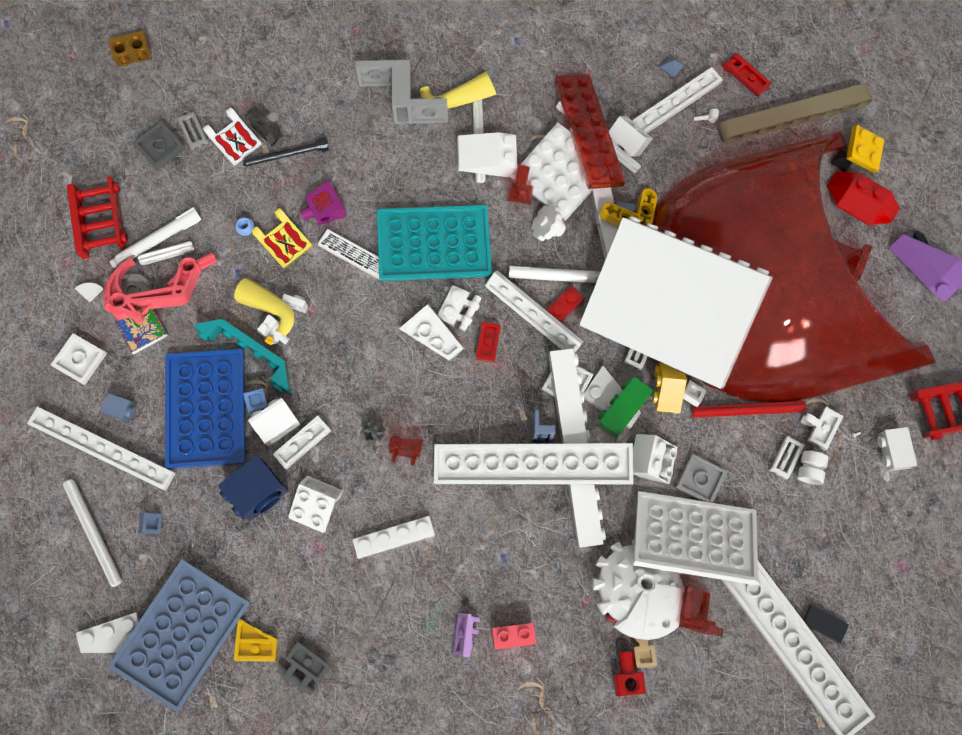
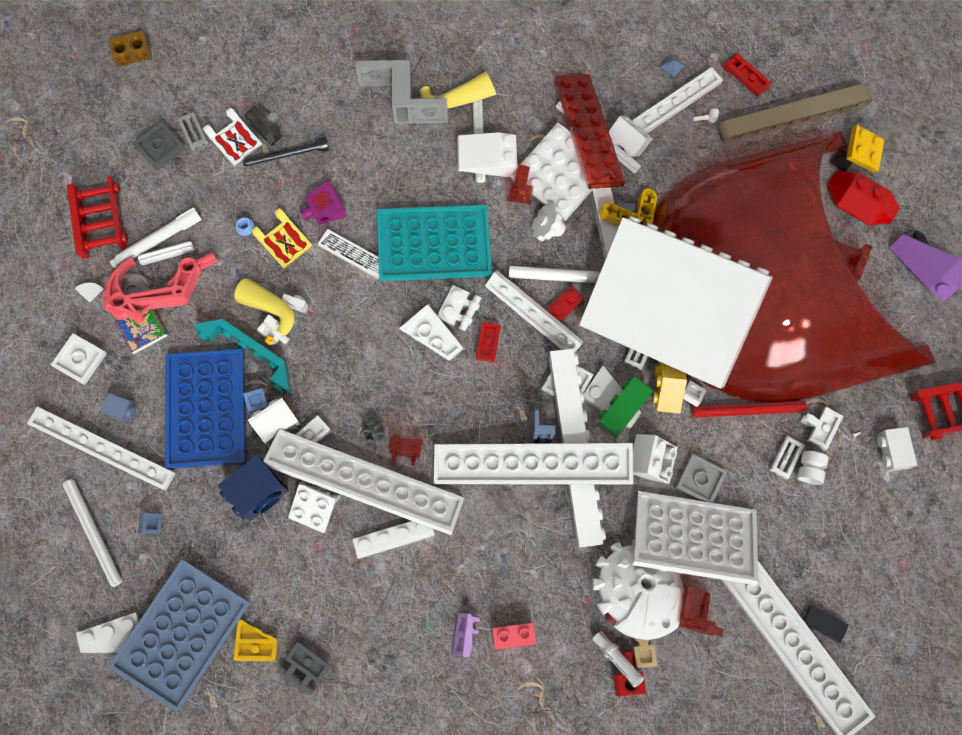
none -> white plate [263,429,464,535]
none -> white pin [593,631,644,687]

